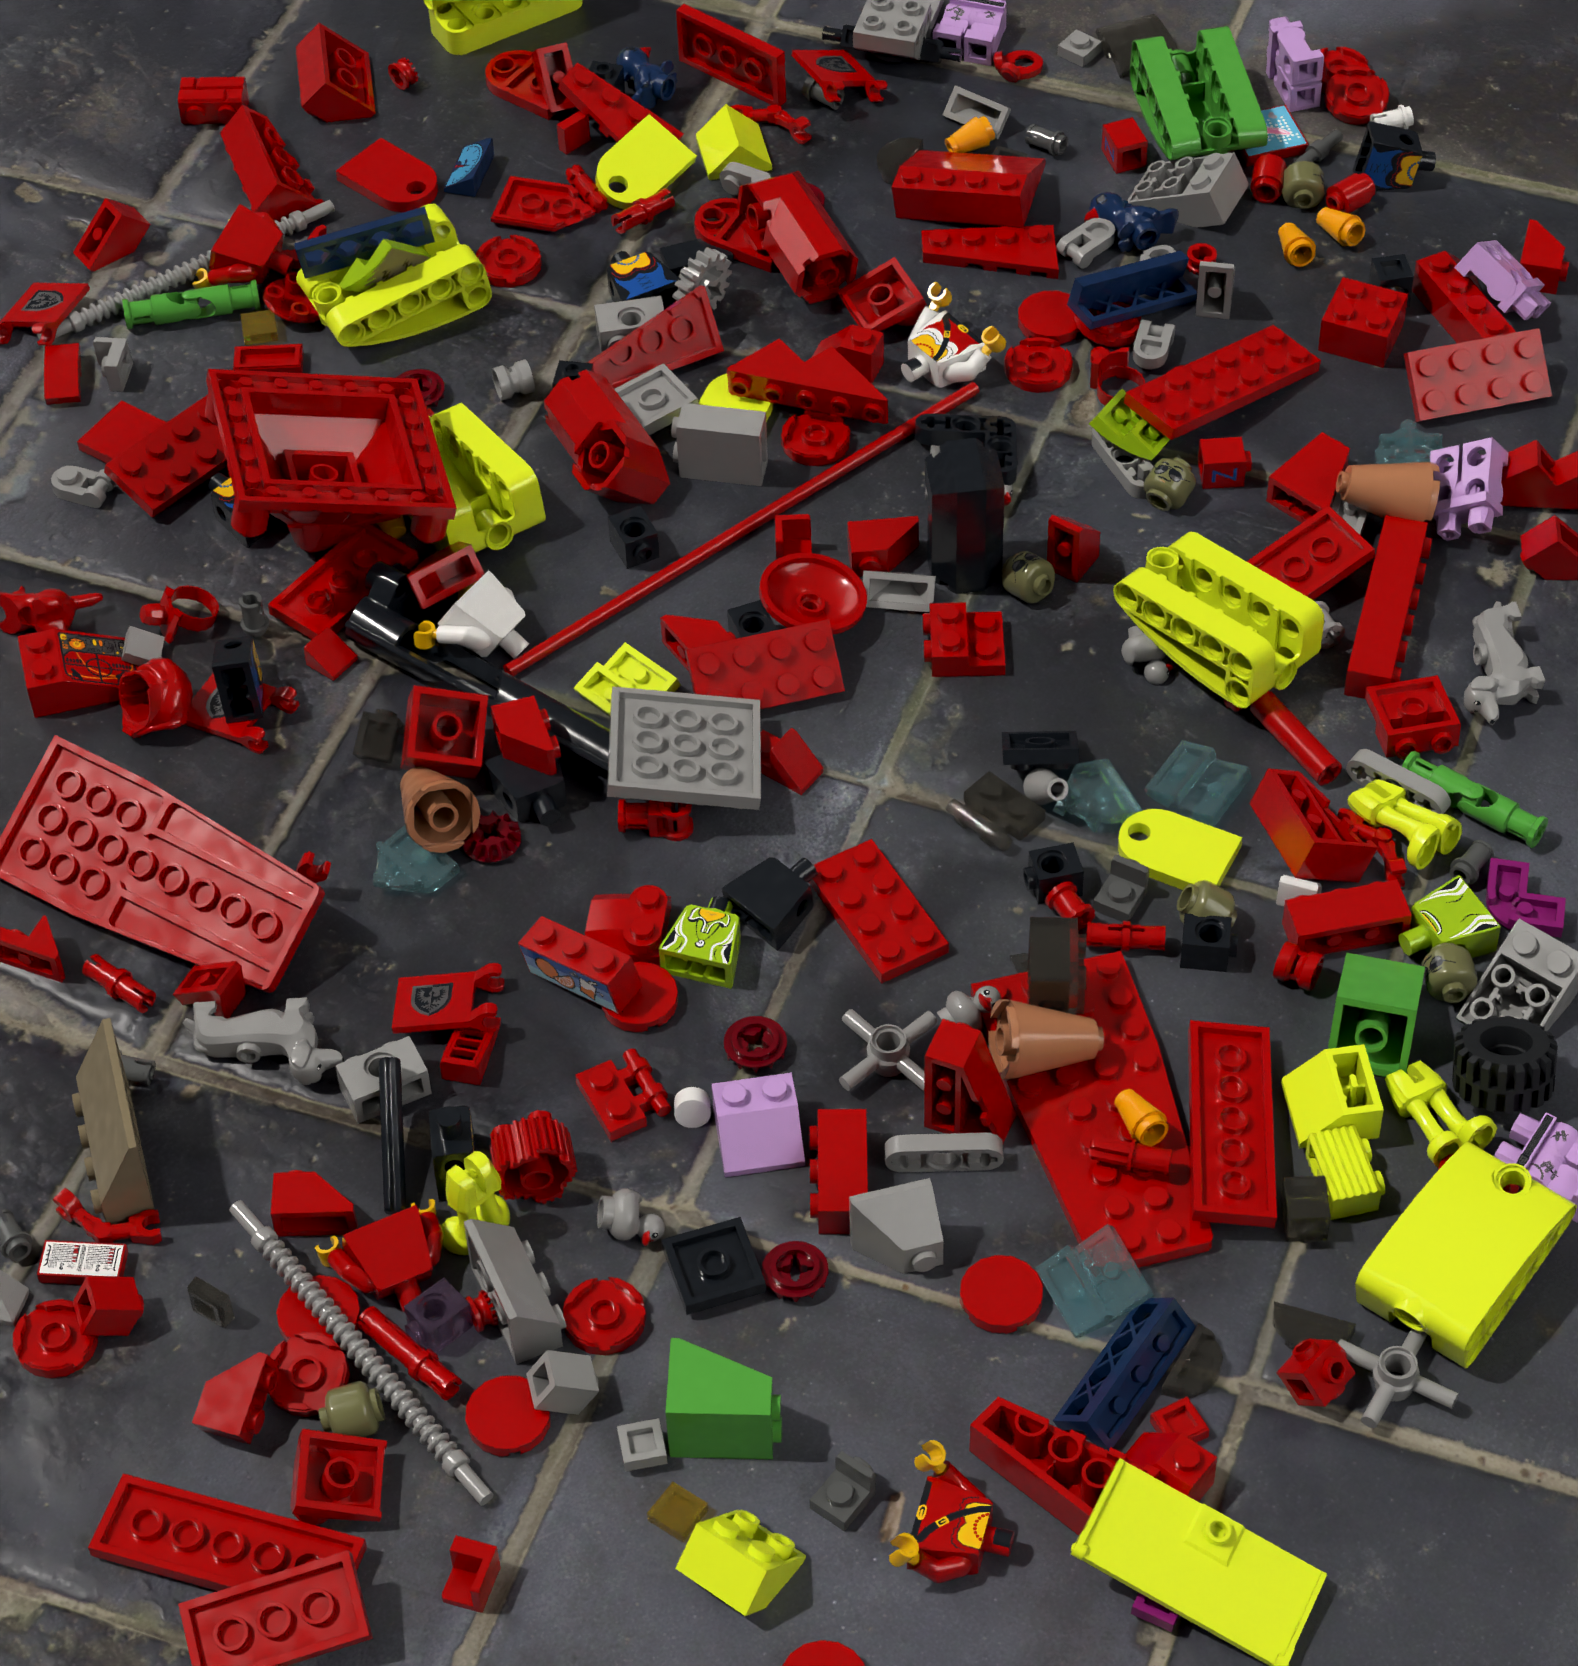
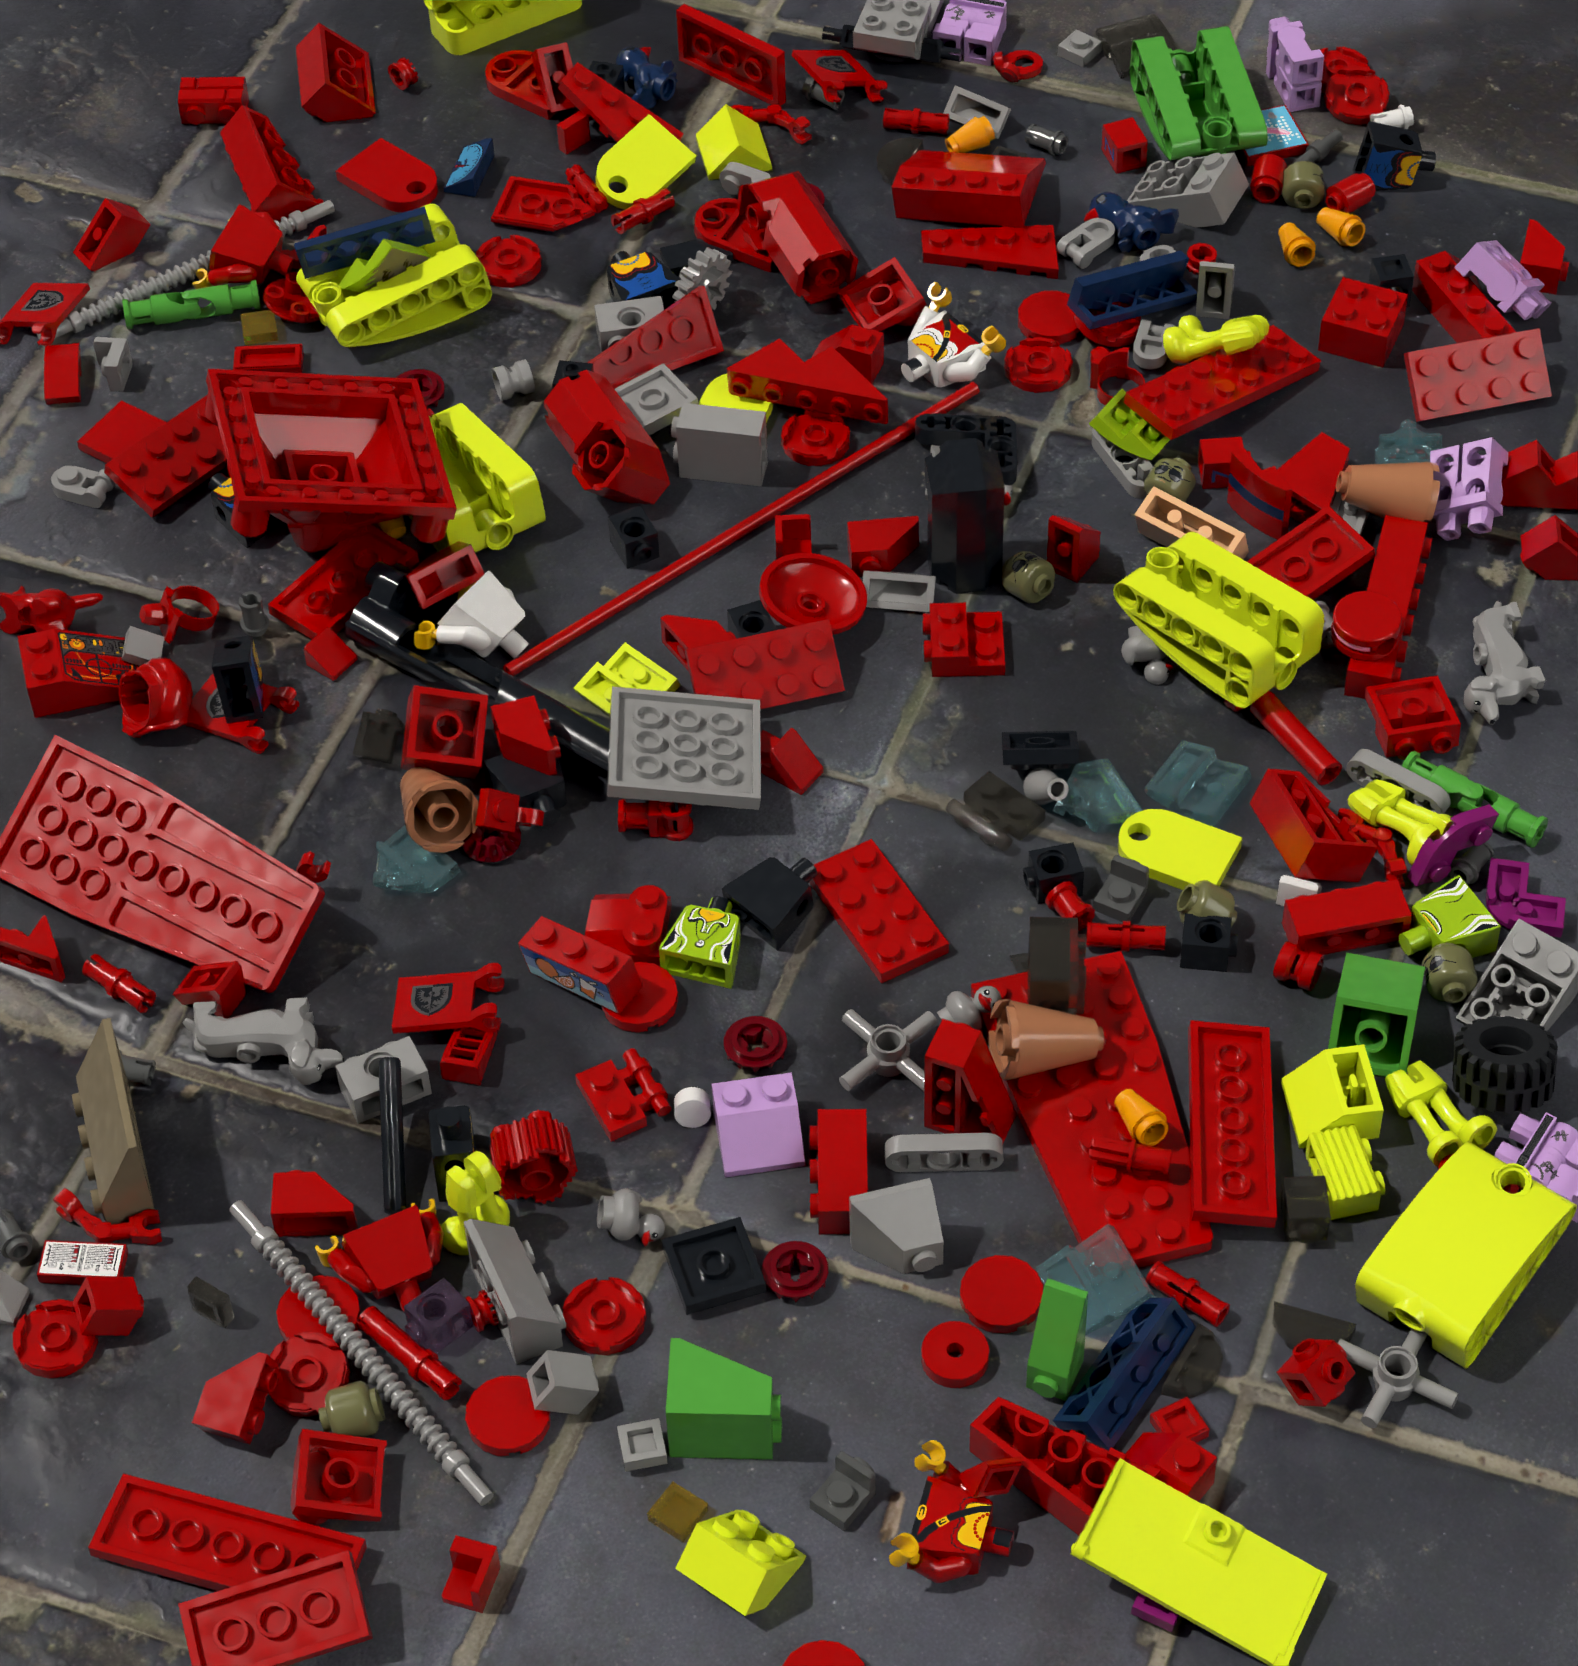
none -> red plate [475,788,545,833]
none -> red pin [883,108,950,135]
none -> red piece [921,1321,989,1388]
none -> red slope [959,1457,1024,1498]
none -> bright green slope [1026,1278,1088,1401]
none -> light nougat brick [1134,486,1249,560]
none -> red pin [1145,1261,1230,1327]
none -> neon yellow piece [1163,315,1269,364]
none -> red slope [1227,448,1293,540]
none -> red head [1331,591,1402,661]
none -> magenta plate [1407,804,1499,887]

